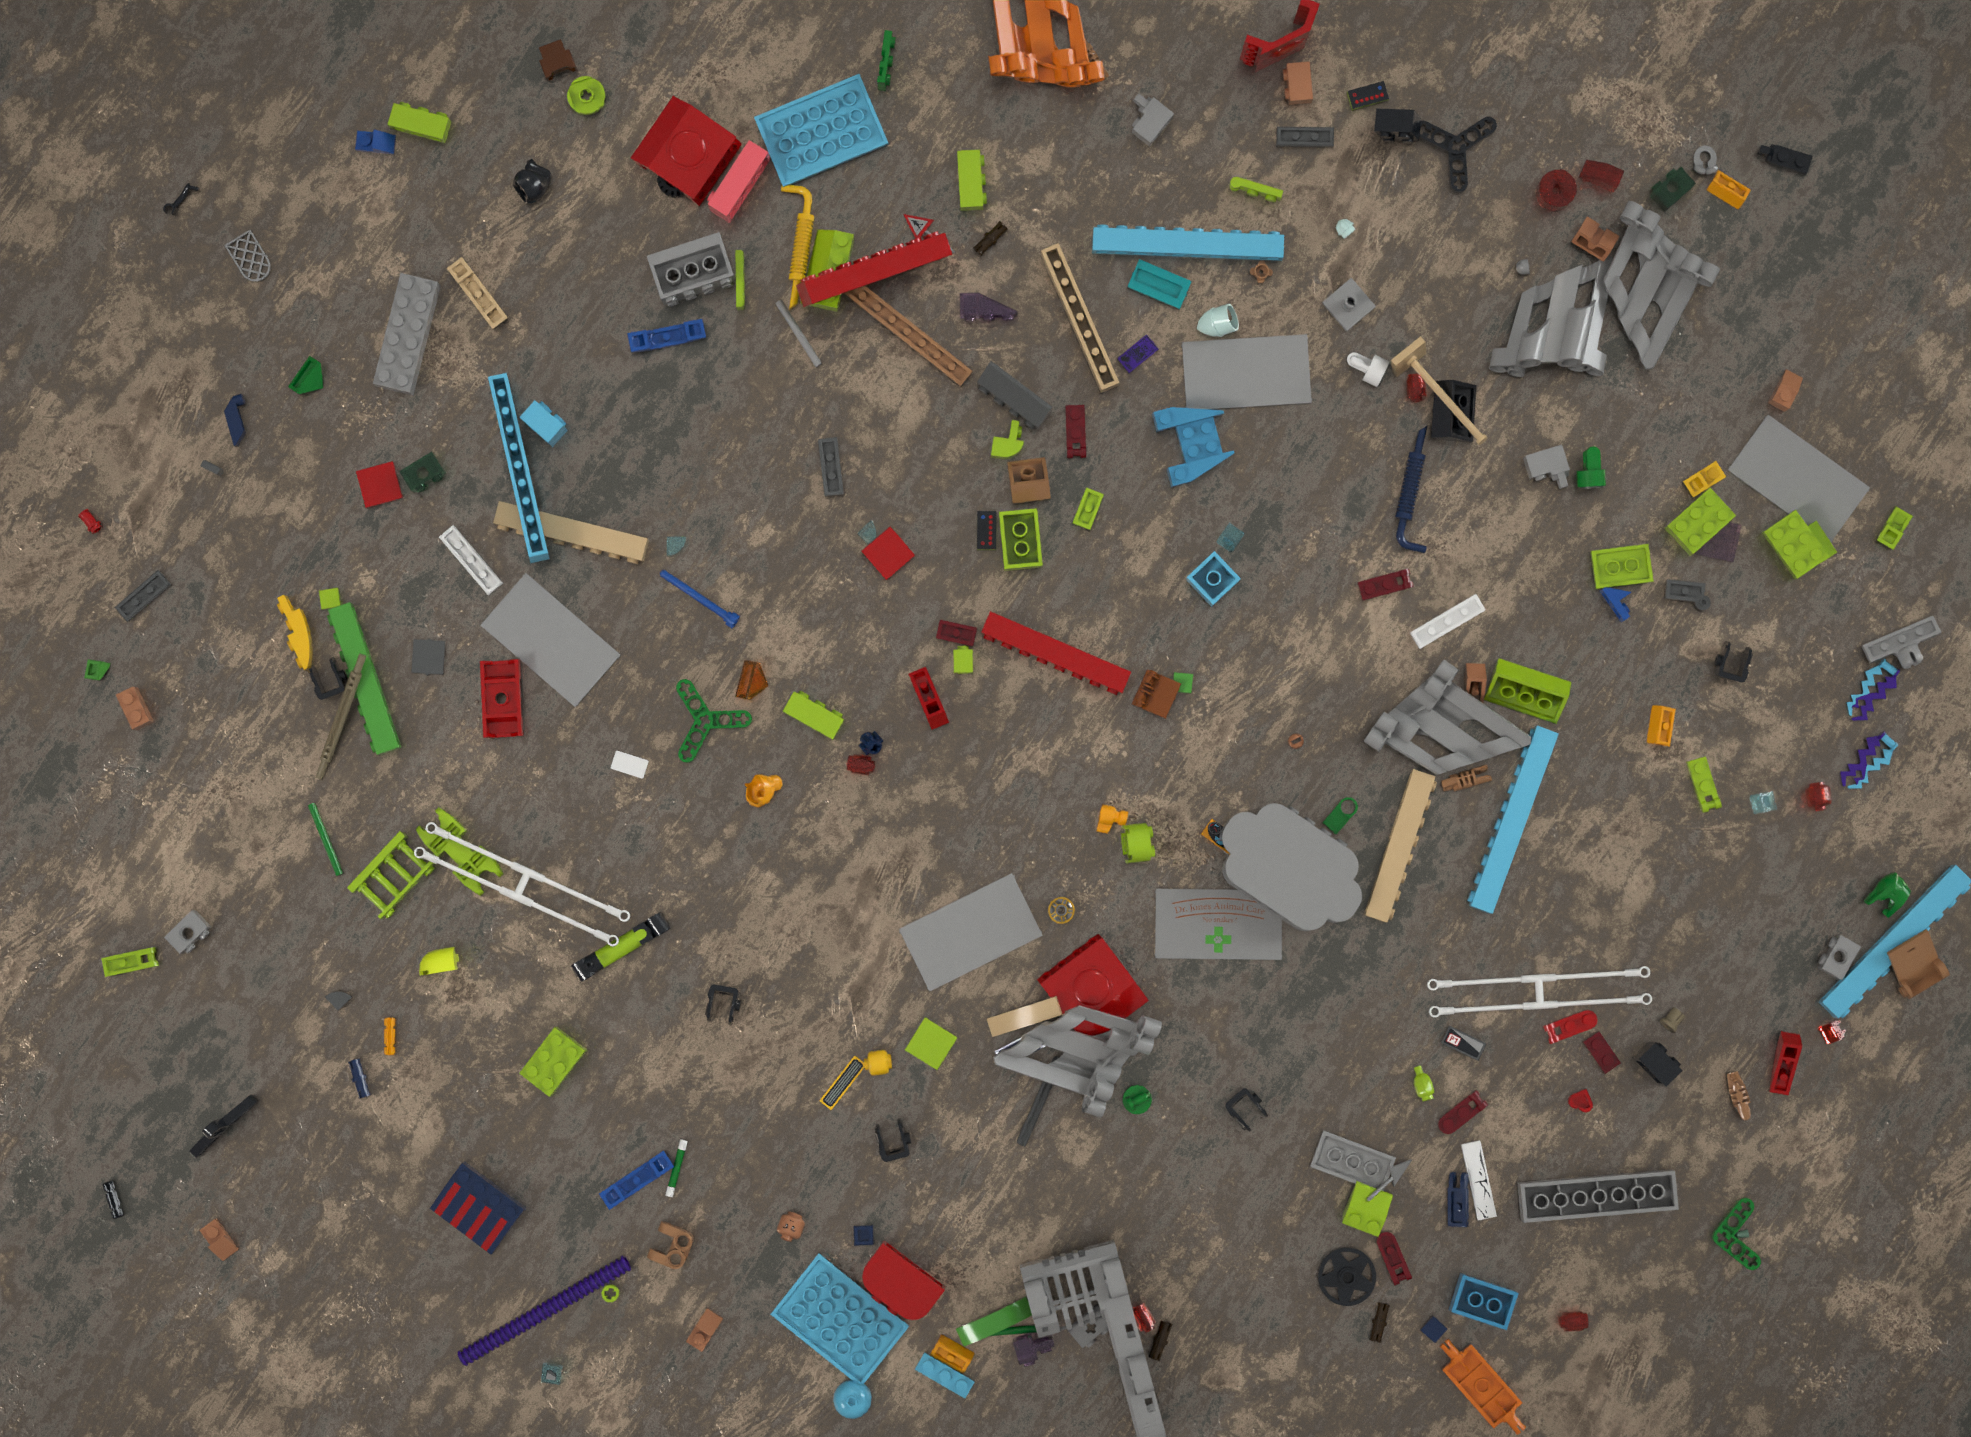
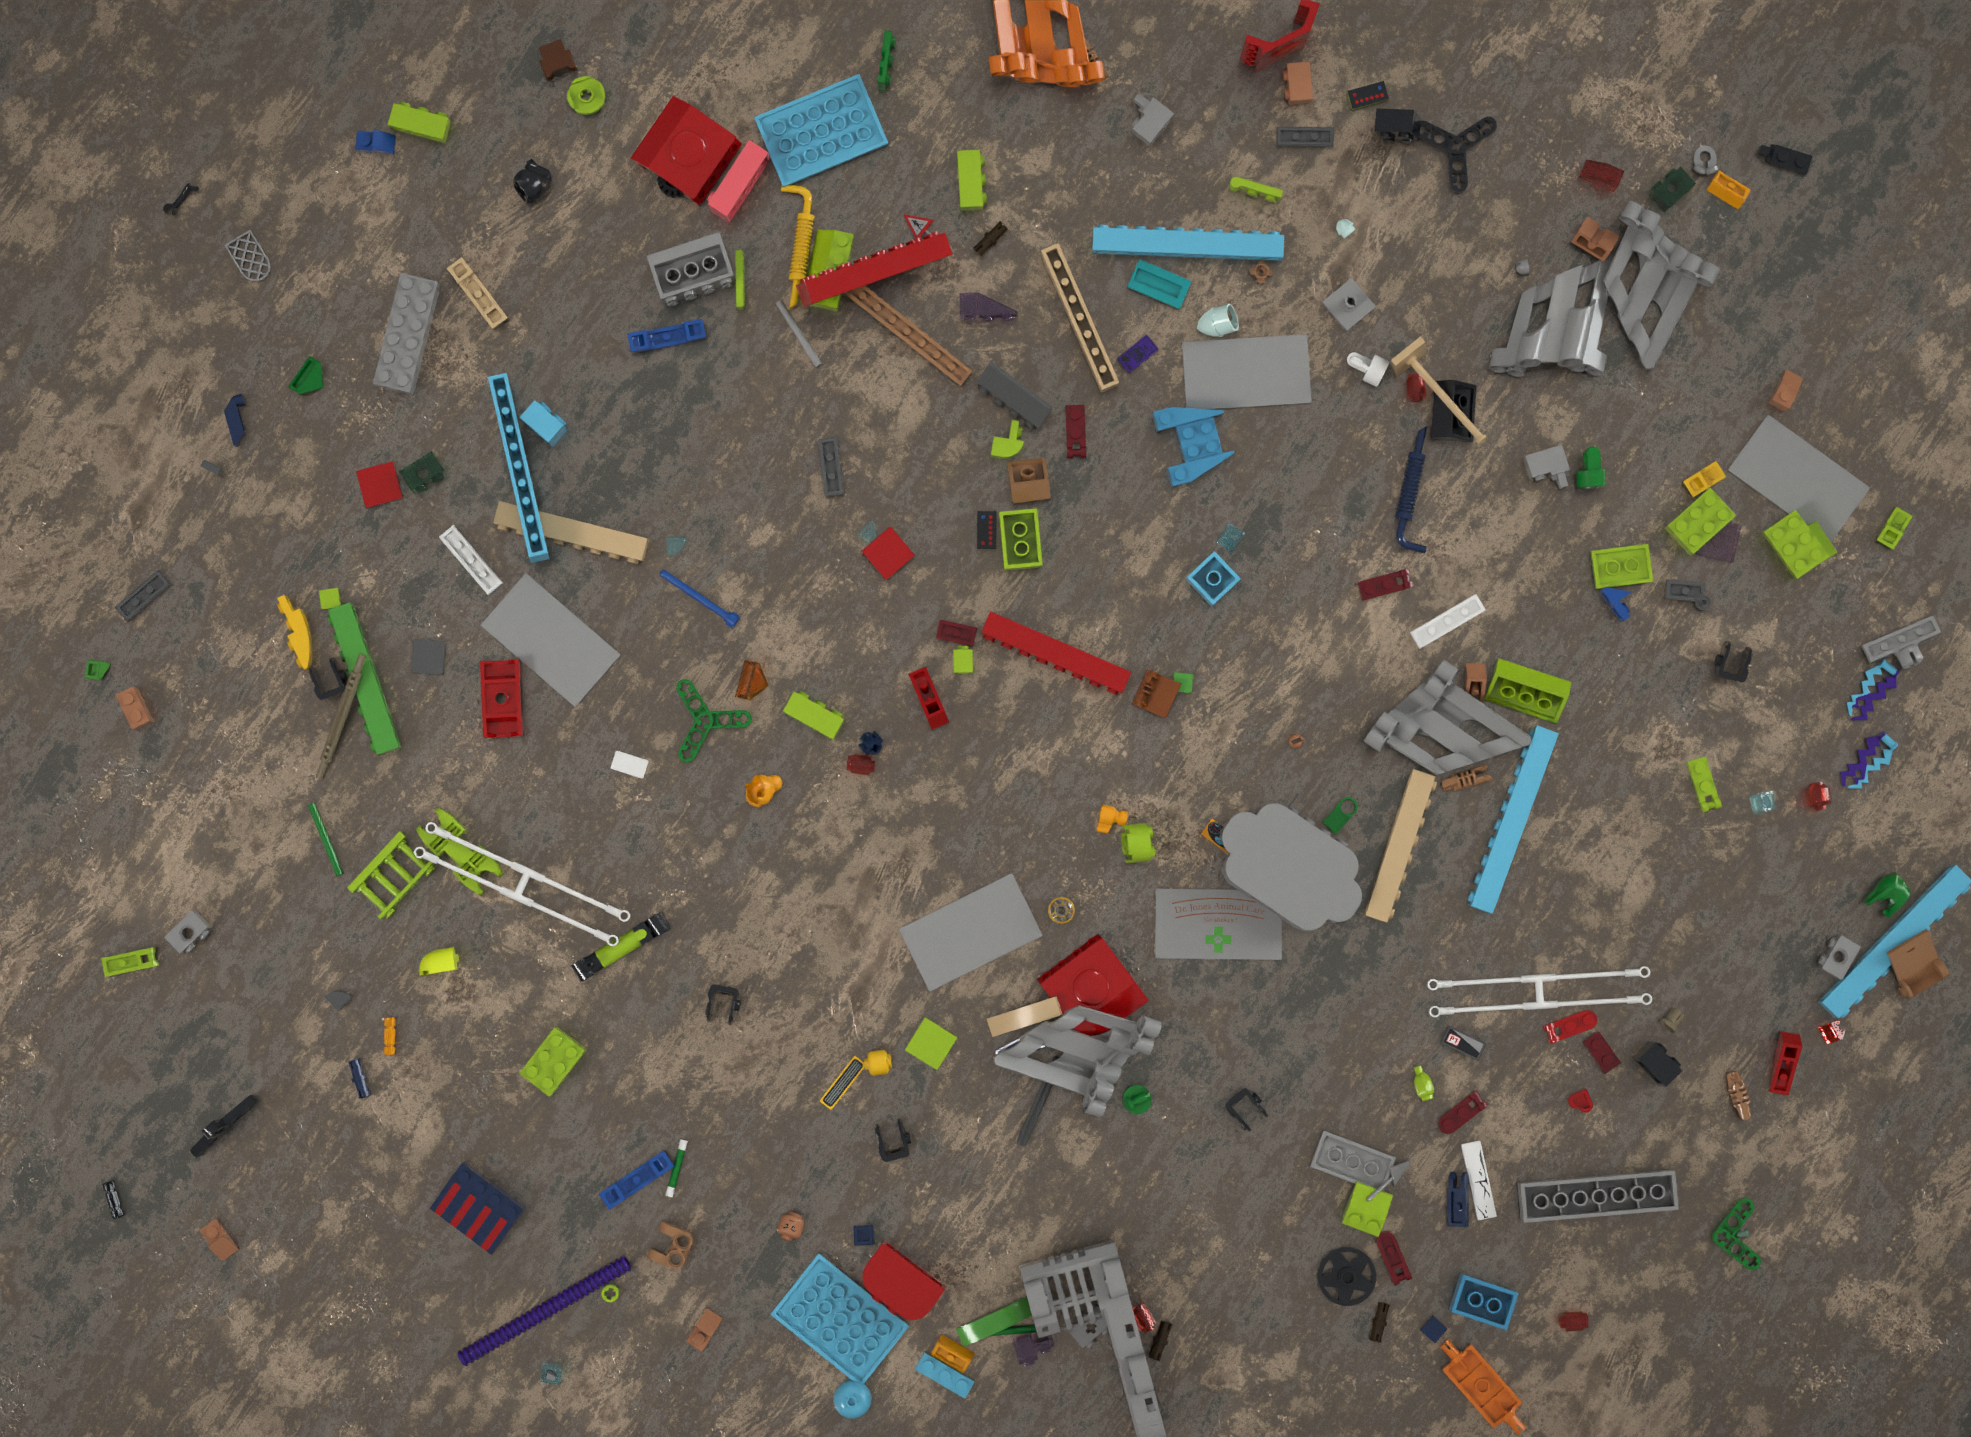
red pin [78,509,102,534] -> none
lime plate [1072,487,1104,530] -> none
clear red brick [1536,169,1577,211] -> none
light orange slope [1647,705,1676,747] -> none

